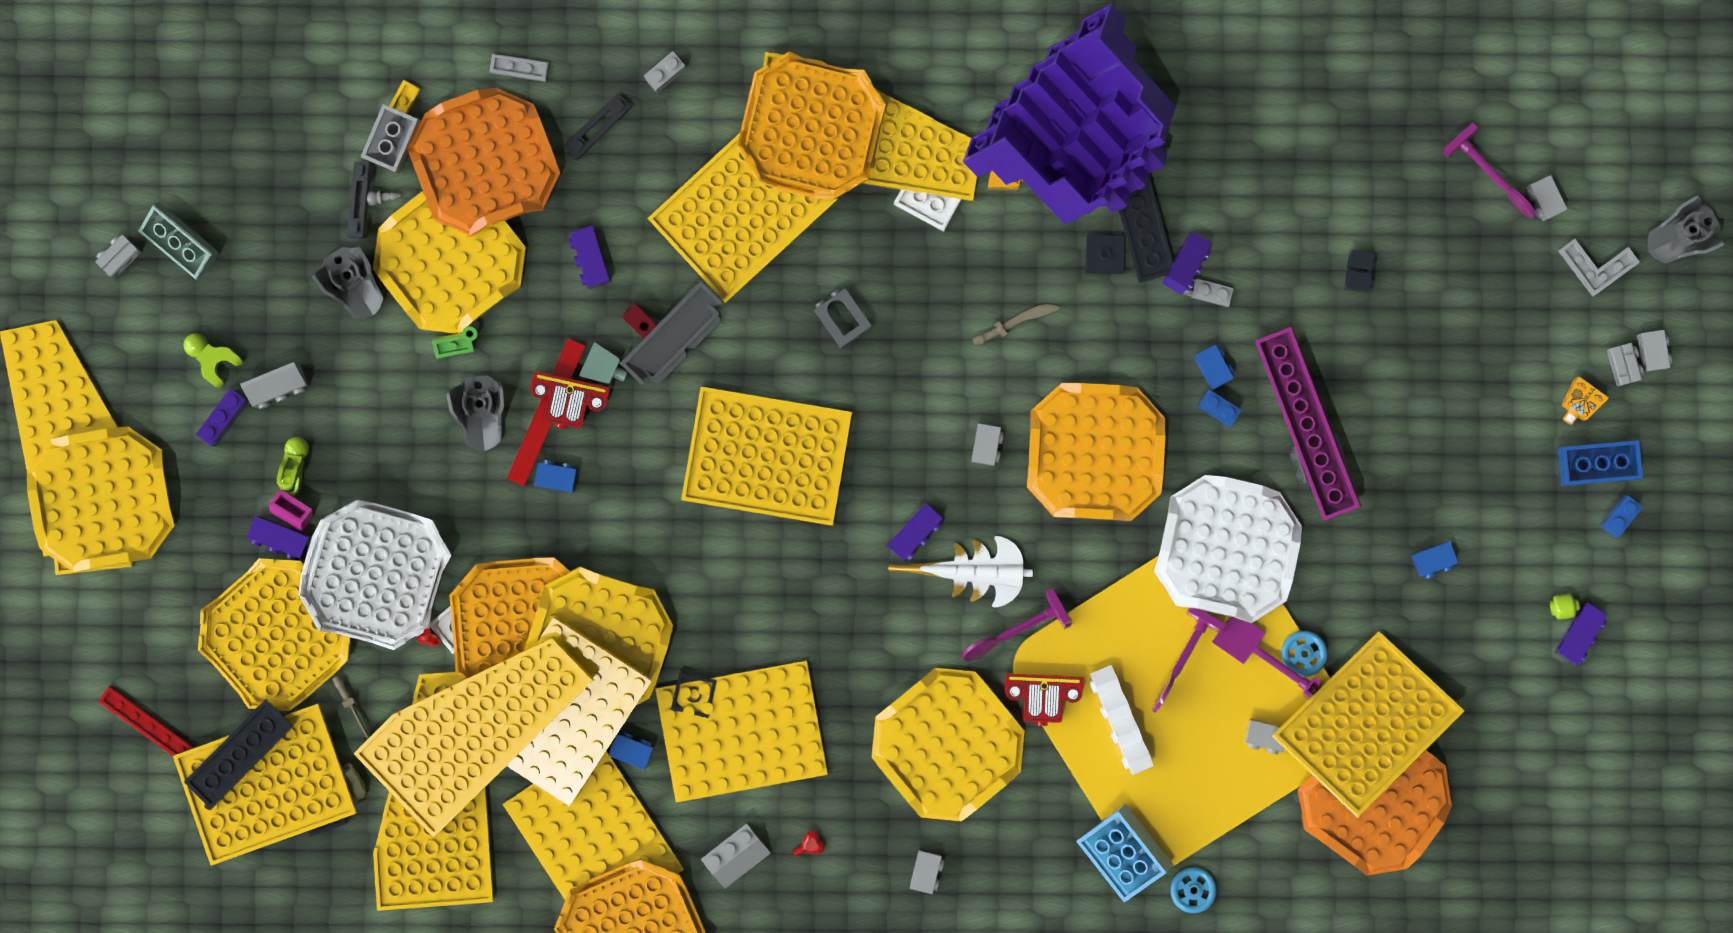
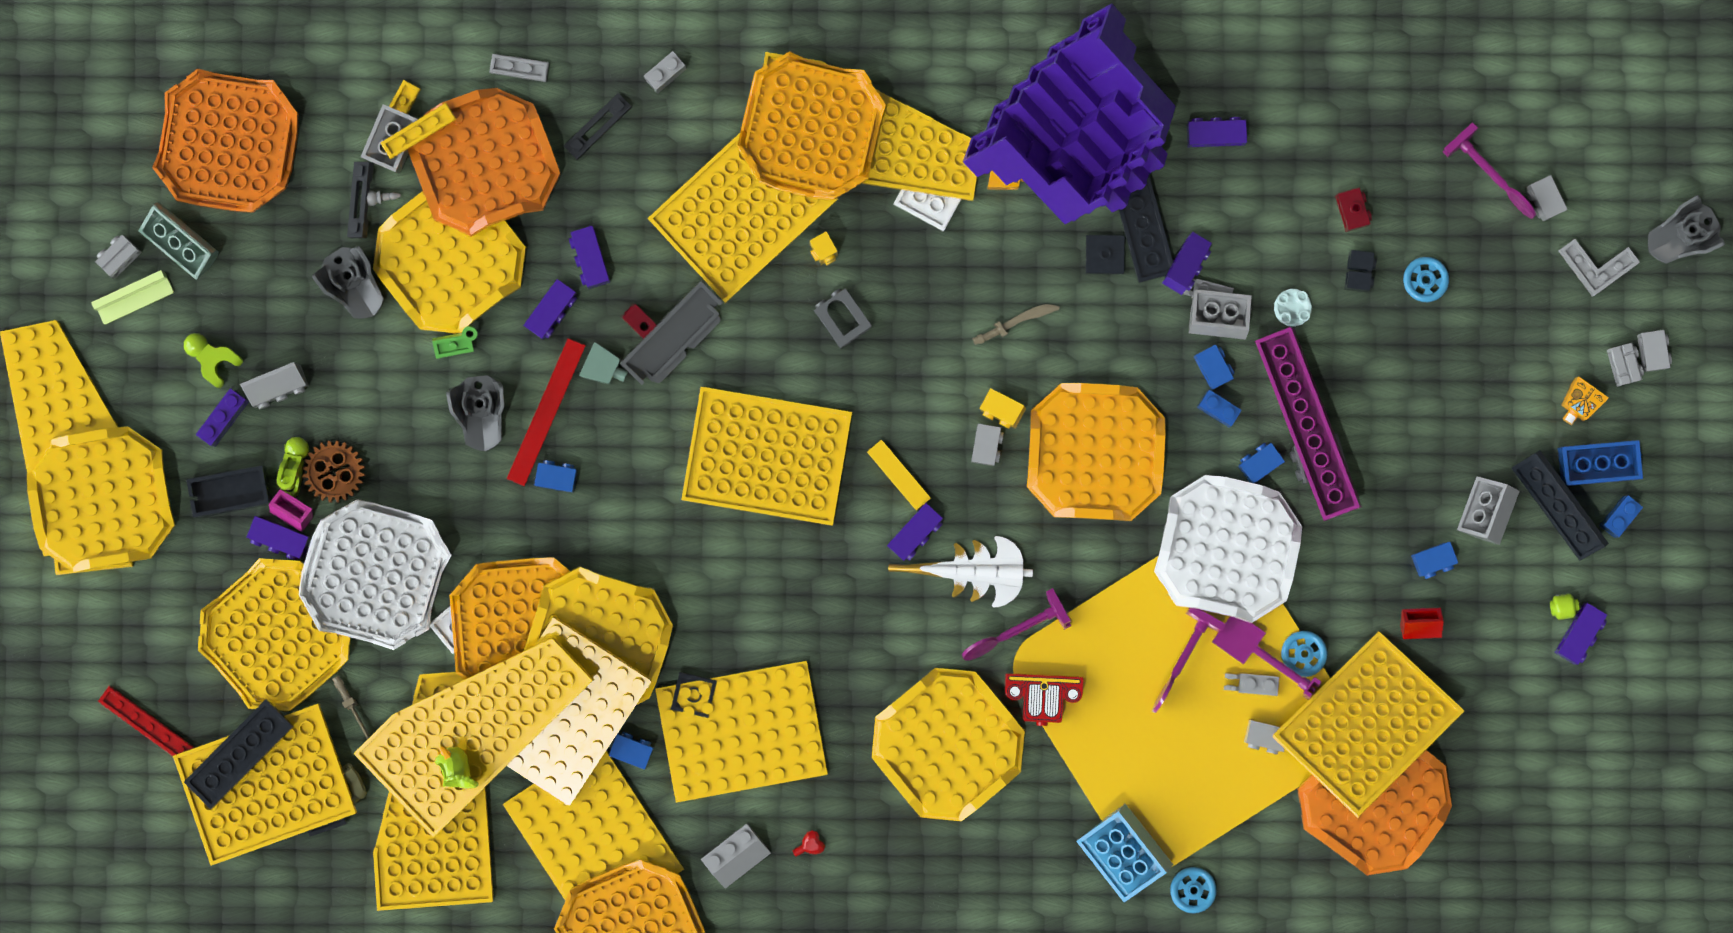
red rock [416,628,441,647] -> none
brick [530,371,610,429] -> none
light grey brick [910,850,944,894] -> none
white brick [1089,665,1153,775] -> none
none -> yellowish green panel [91,270,174,324]
none -> orange plate [152,69,298,213]
none -> black piece [186,465,272,518]
none -> dark orange gear [302,441,366,503]
none -> yellow tile [380,103,456,159]
none -> lime hair [435,746,479,789]
none -> dark purple brick [523,279,577,340]
none -> yellow brick [810,231,838,266]
none -> yellow tile [867,440,931,511]
none -> yellow brick [980,388,1026,429]
none -> dark purple brick [1187,117,1247,147]
none -> light grey slope [1189,289,1251,340]
none -> light grey hinge [1224,673,1279,696]
none -> blue brick [1238,443,1285,483]
none -> light aqua dish [1274,289,1312,327]
none -> dark red brick [1335,187,1372,232]
none -> red brick [1400,608,1444,639]
none -> dark azure plate [1403,257,1449,302]
none -> light grey slope [1457,476,1519,545]
none -> black plate [1512,450,1609,561]

